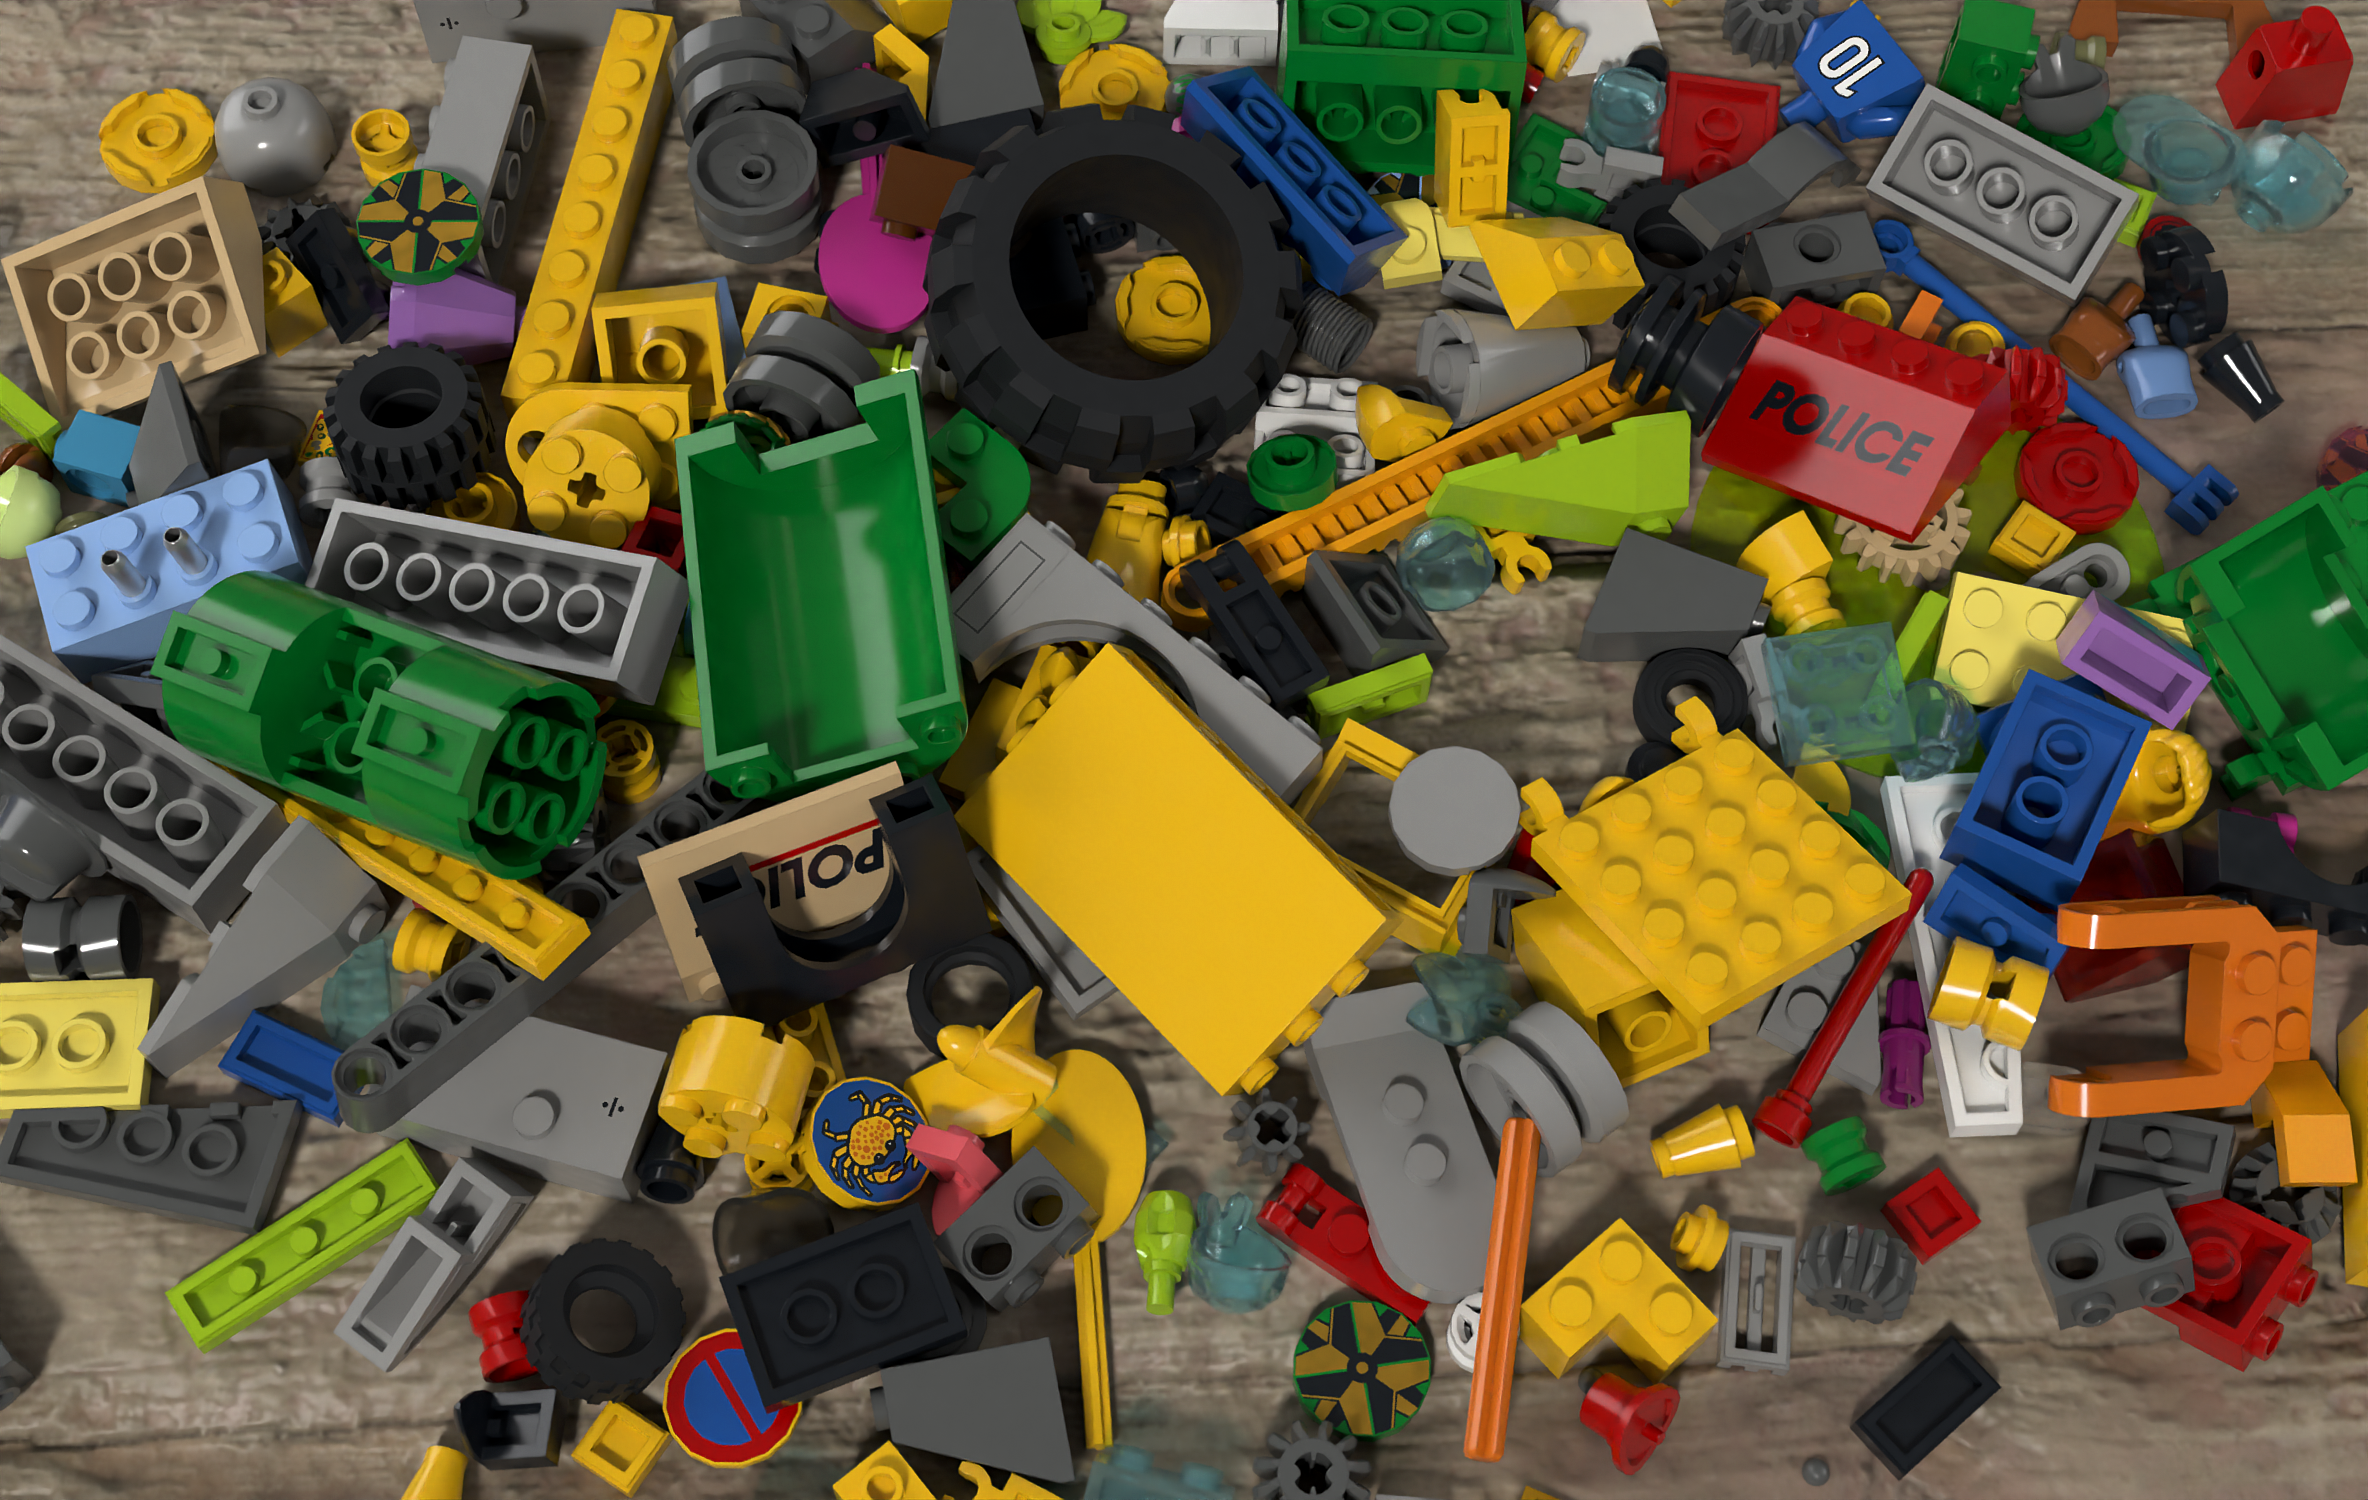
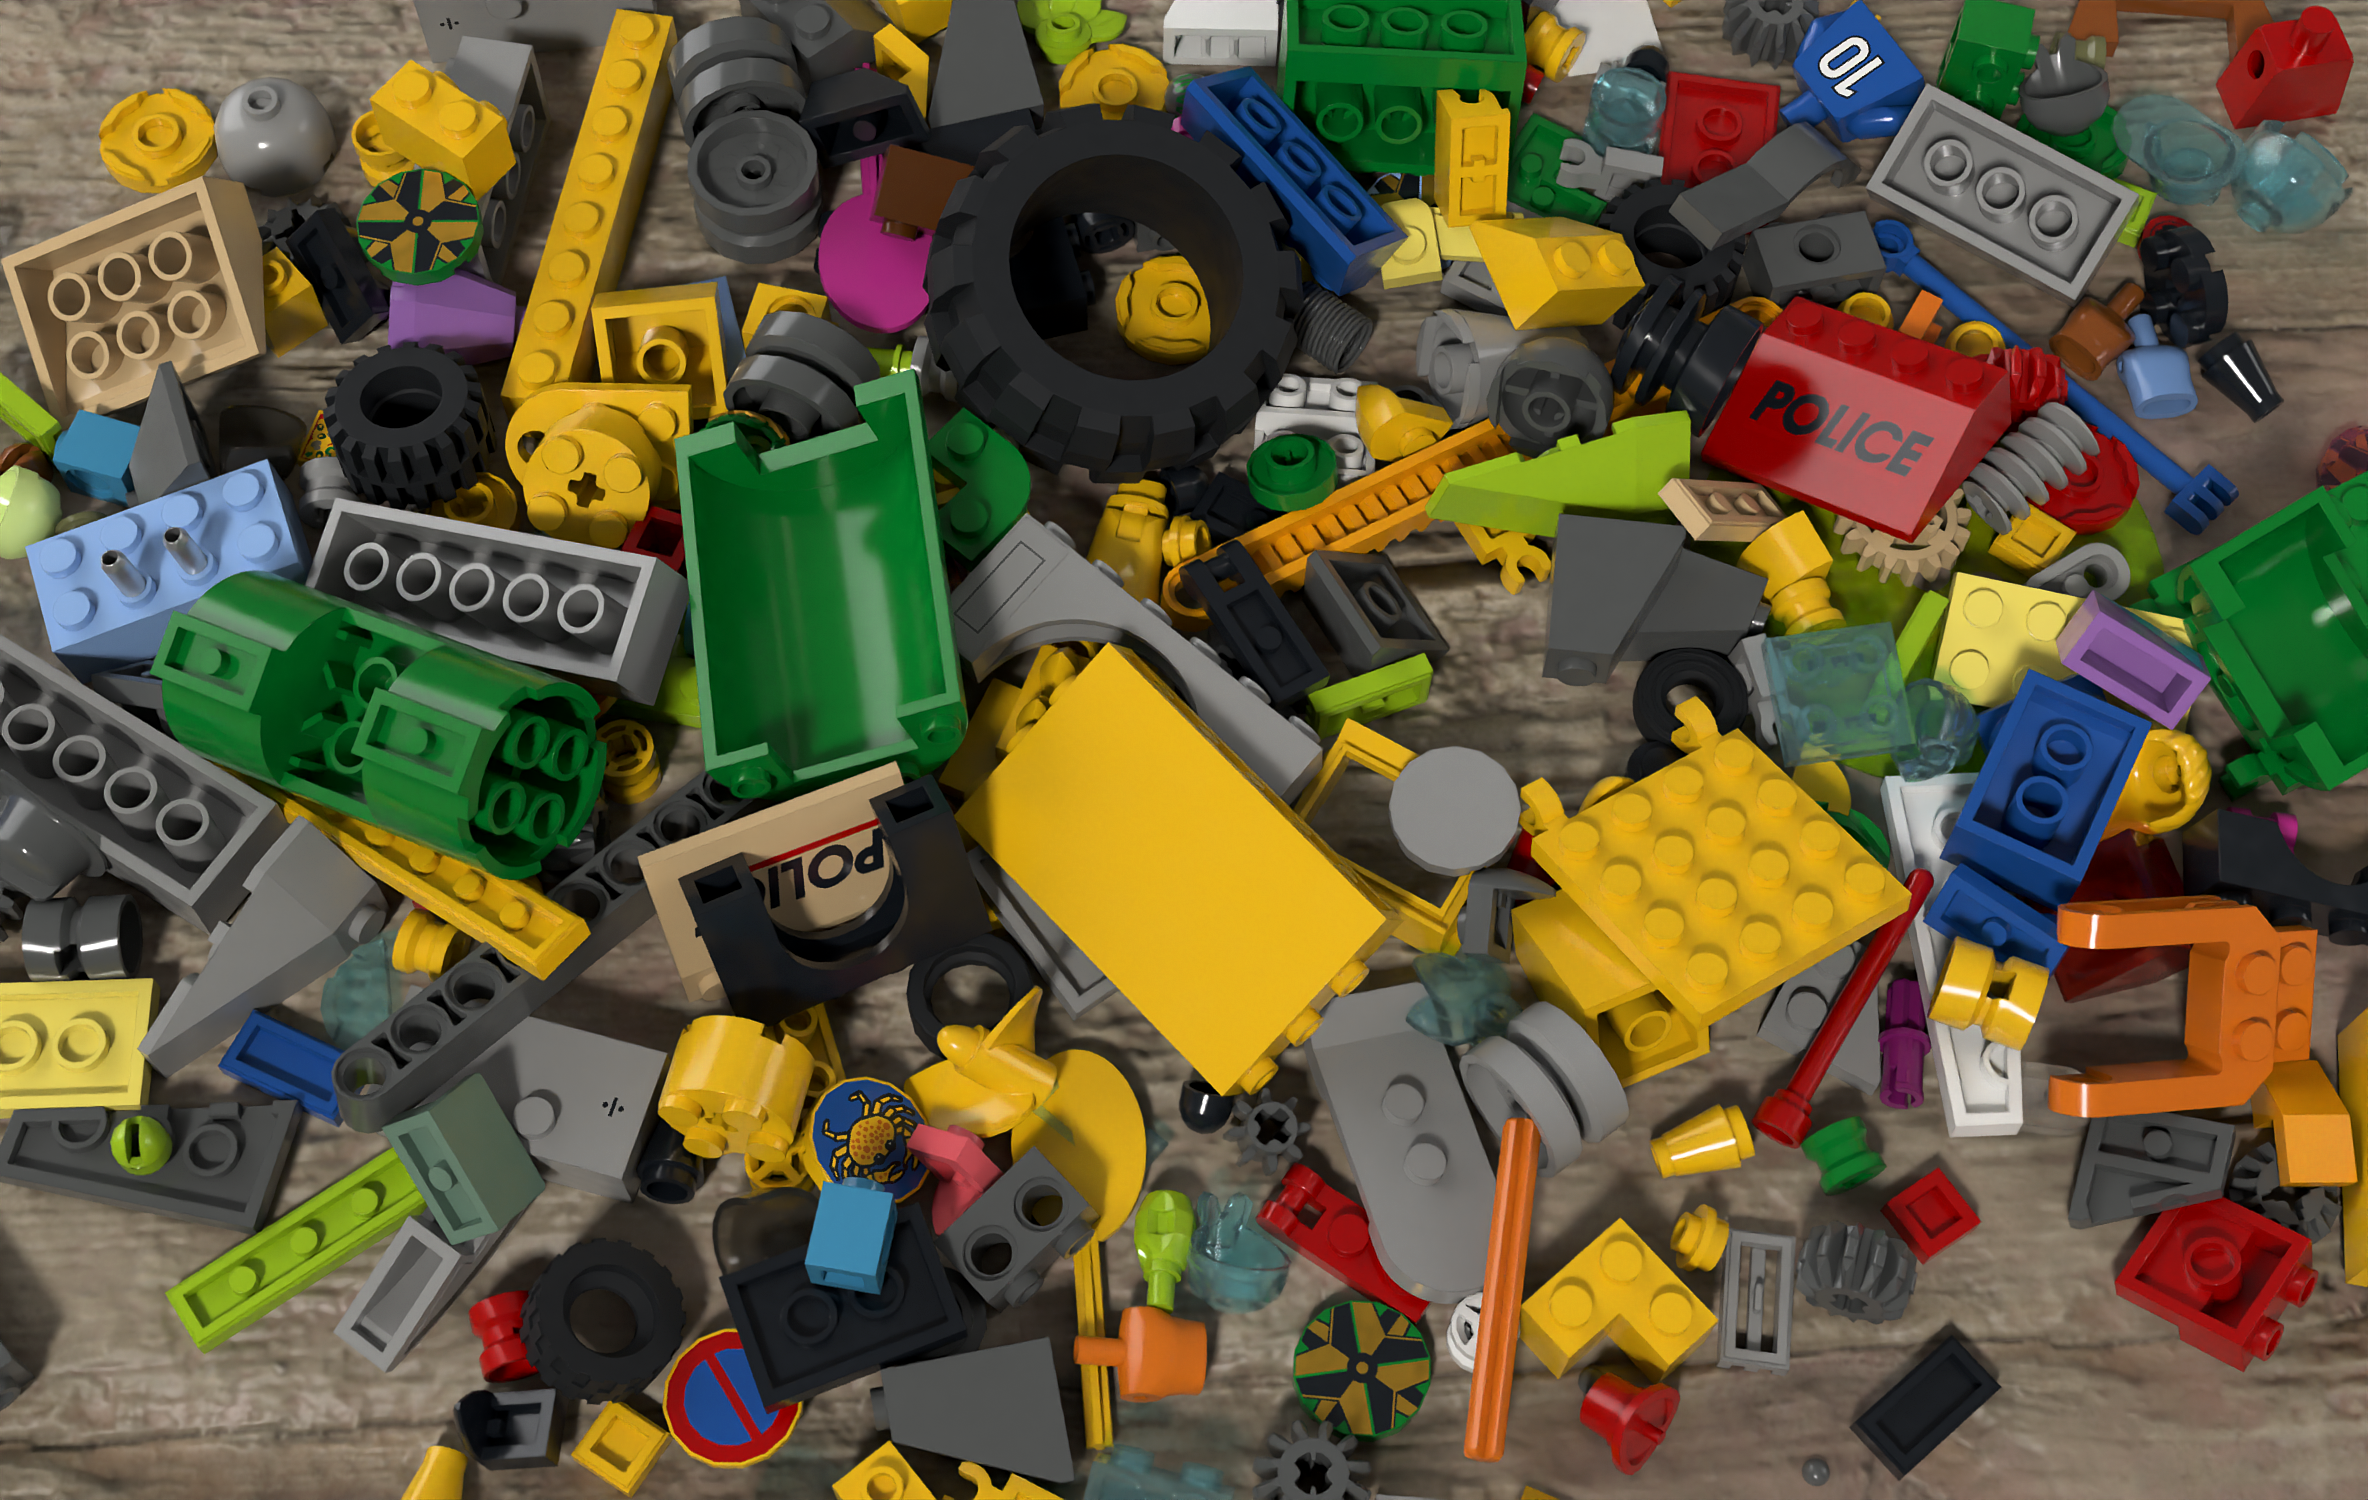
clear light blue hair [1395,516,1495,612] -> none
dark grey brick [2026,1187,2195,1330] -> none
none -> lime hinge [110,1116,172,1175]
none -> yellow brick [369,59,516,202]
none -> sand green panel [381,1072,545,1246]
none -> dark azure brick [805,1177,898,1295]
none -> orange piece [1073,1306,1207,1403]
none -> black hinge [1179,1080,1235,1134]
none -> dark grey cylinder [1486,336,1615,458]
none -> dark grey slope [1542,514,1686,686]
none -> tan tile [1657,478,1788,542]
none -> light grey piece [1962,402,2100,536]

